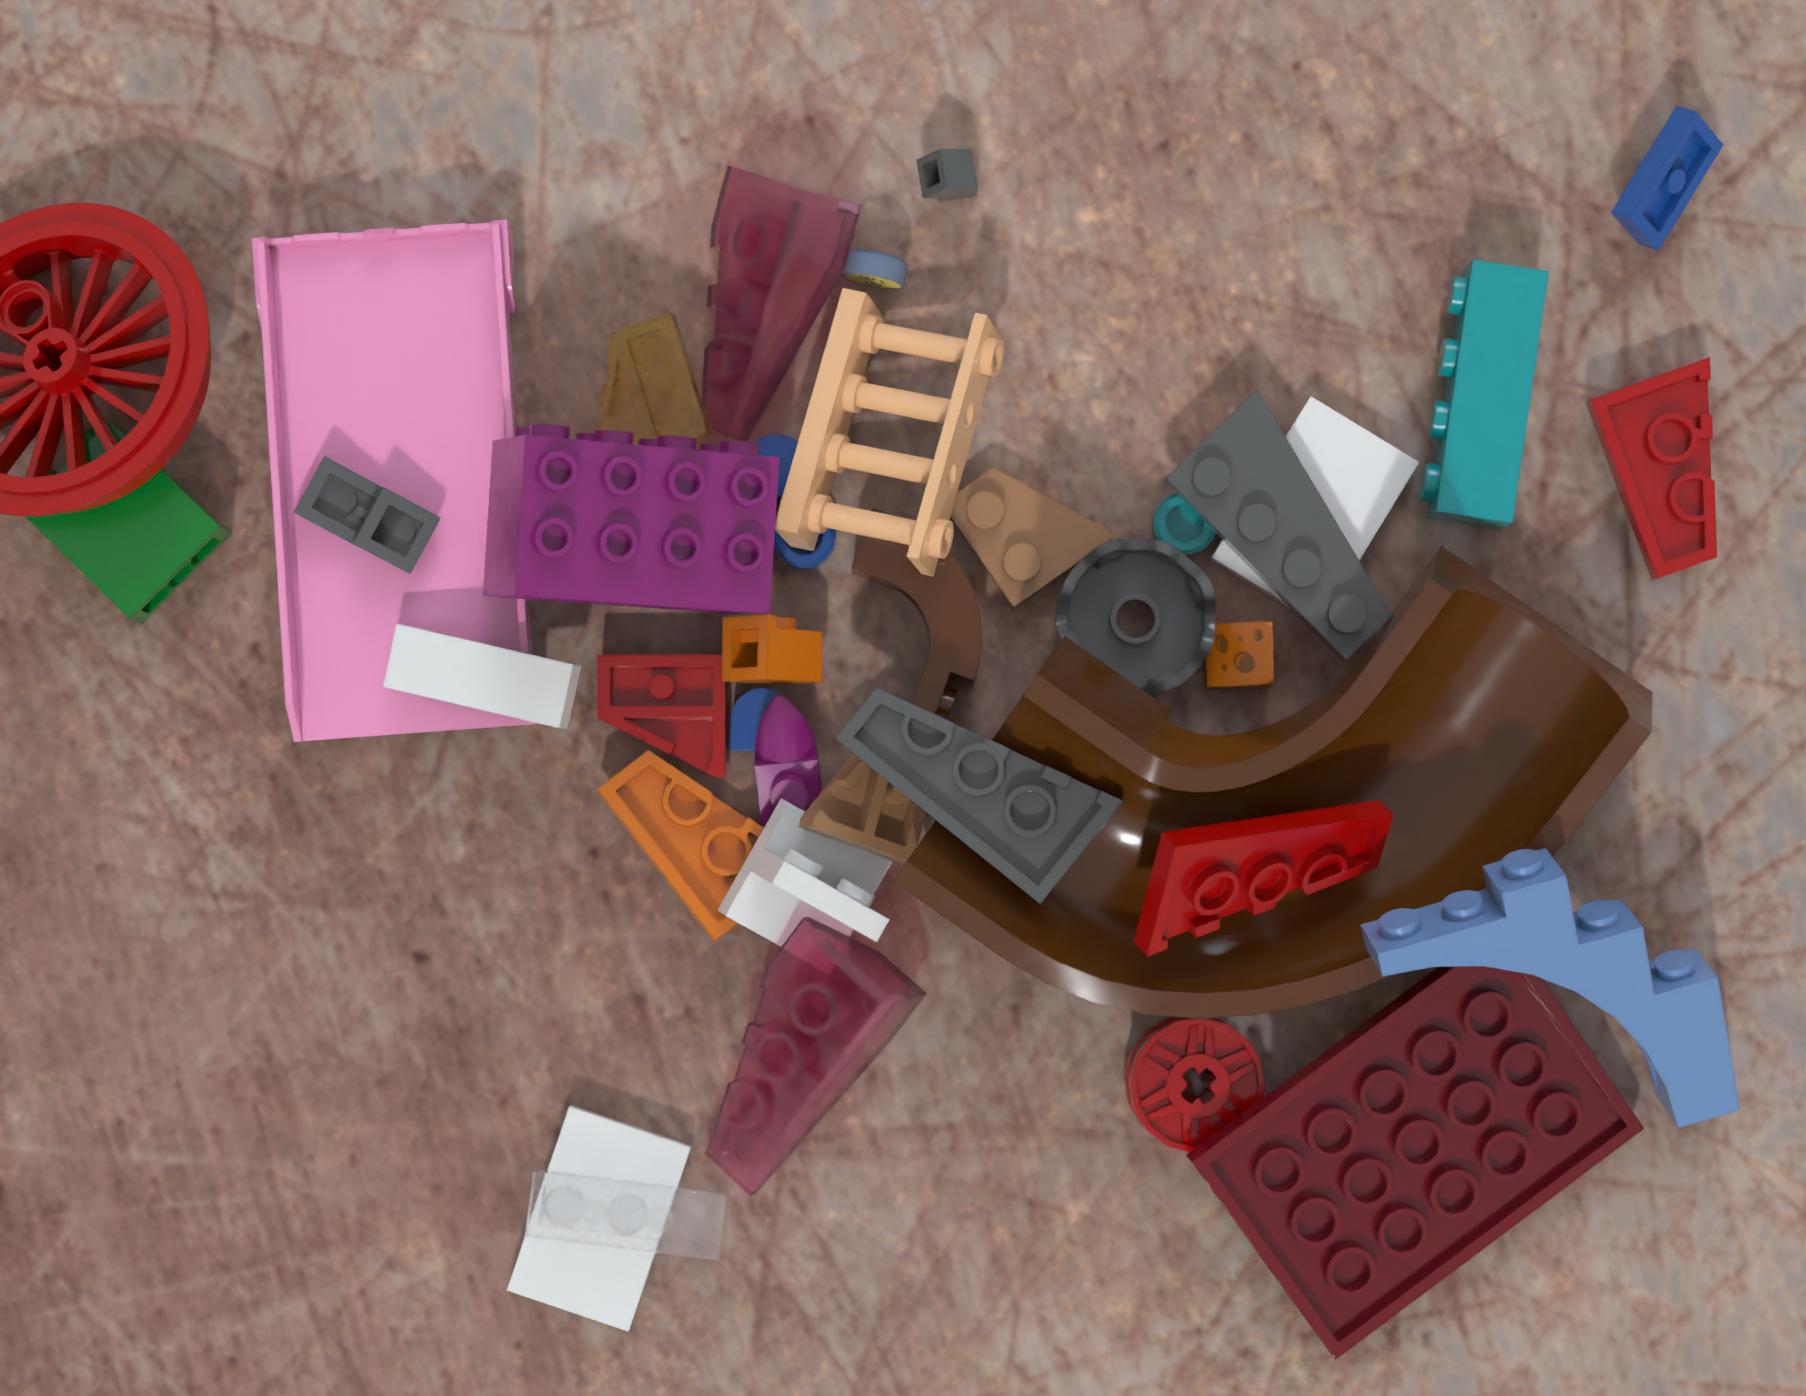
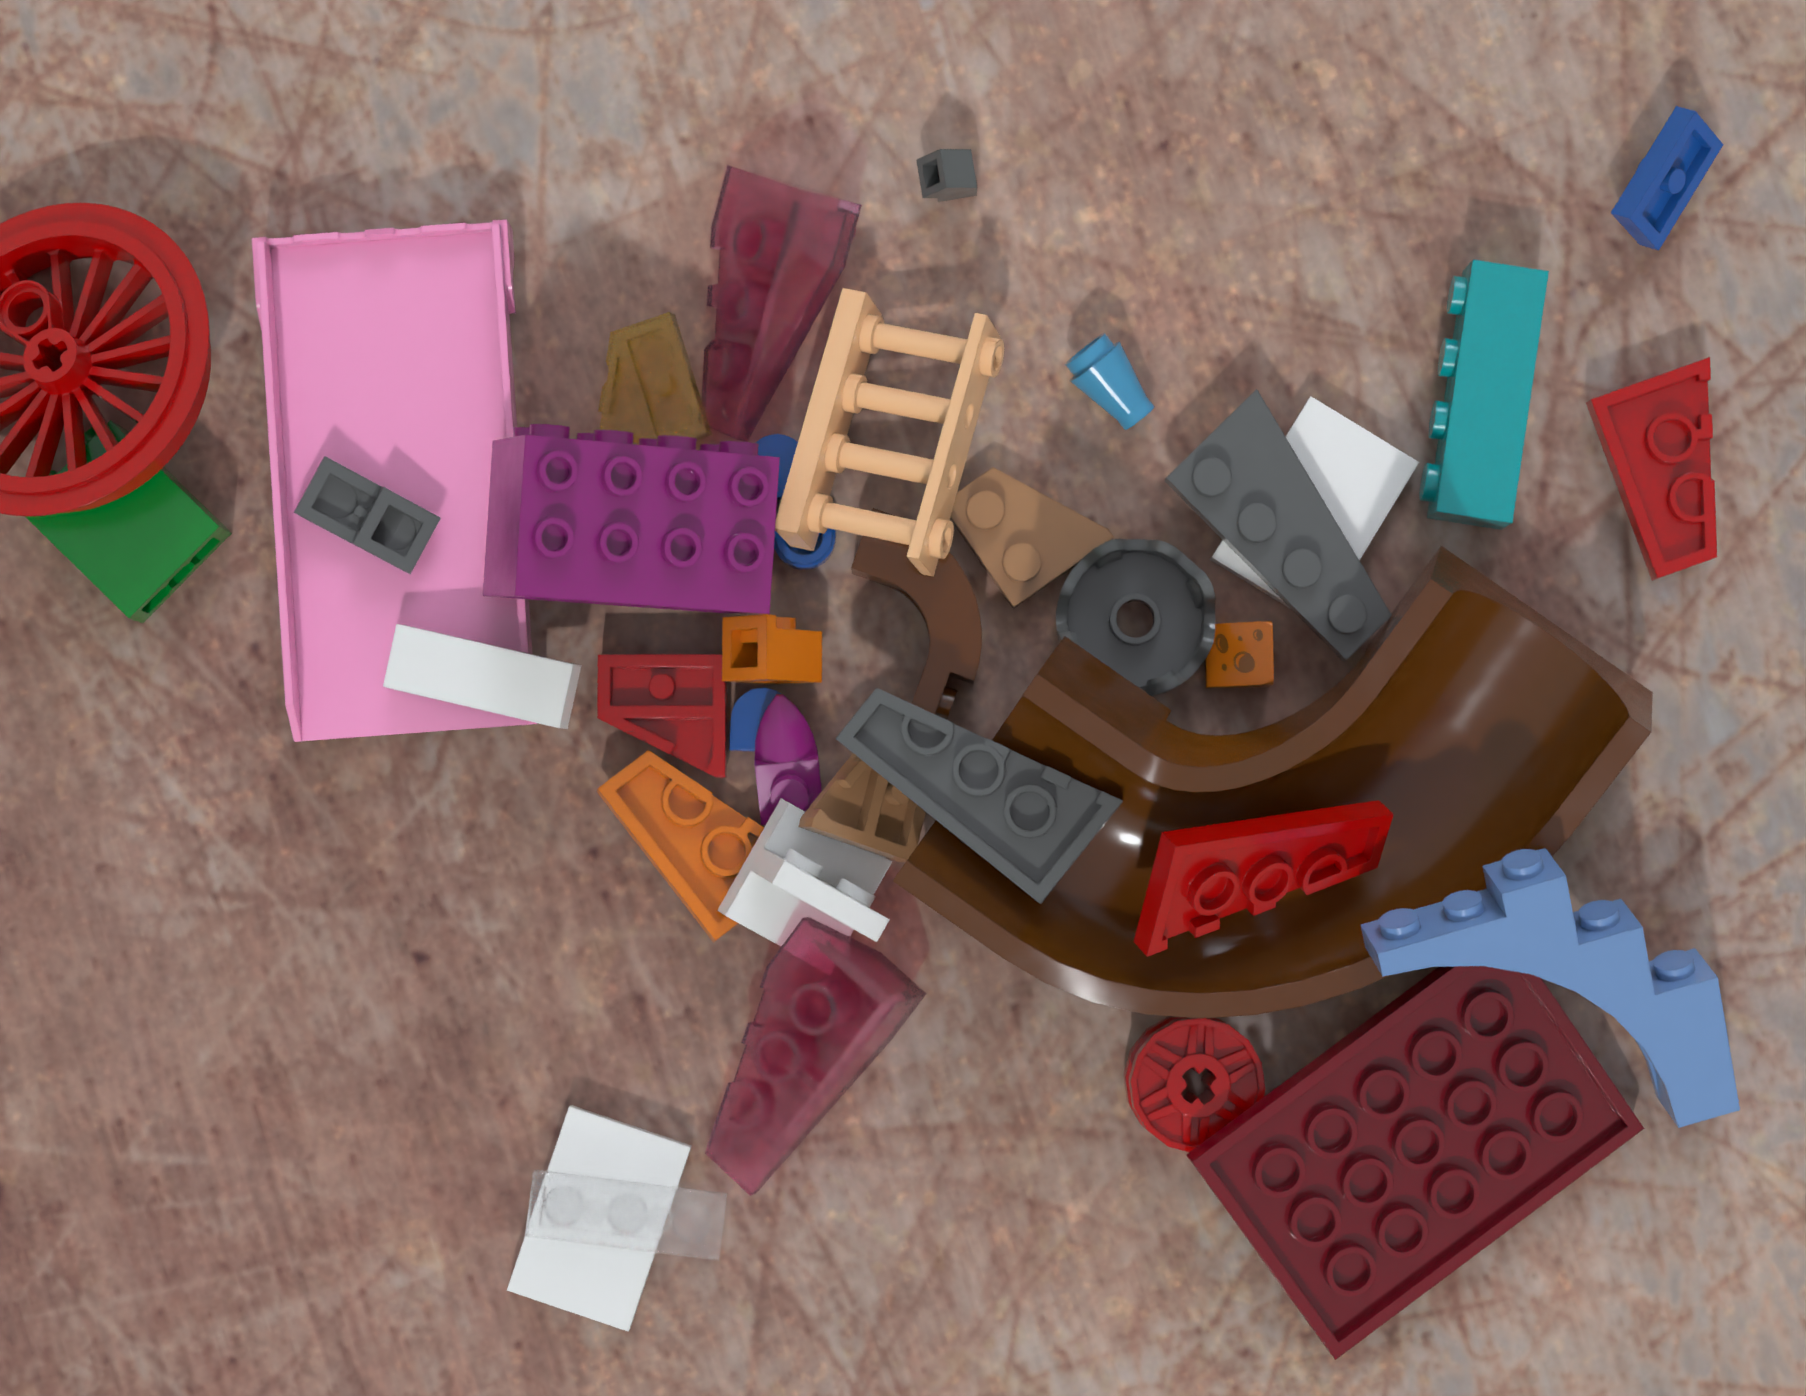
sand blue tile [842,249,908,289] -> none
teal tile [1152,493,1215,557] -> none
none -> dark azure cone [1065,333,1155,430]

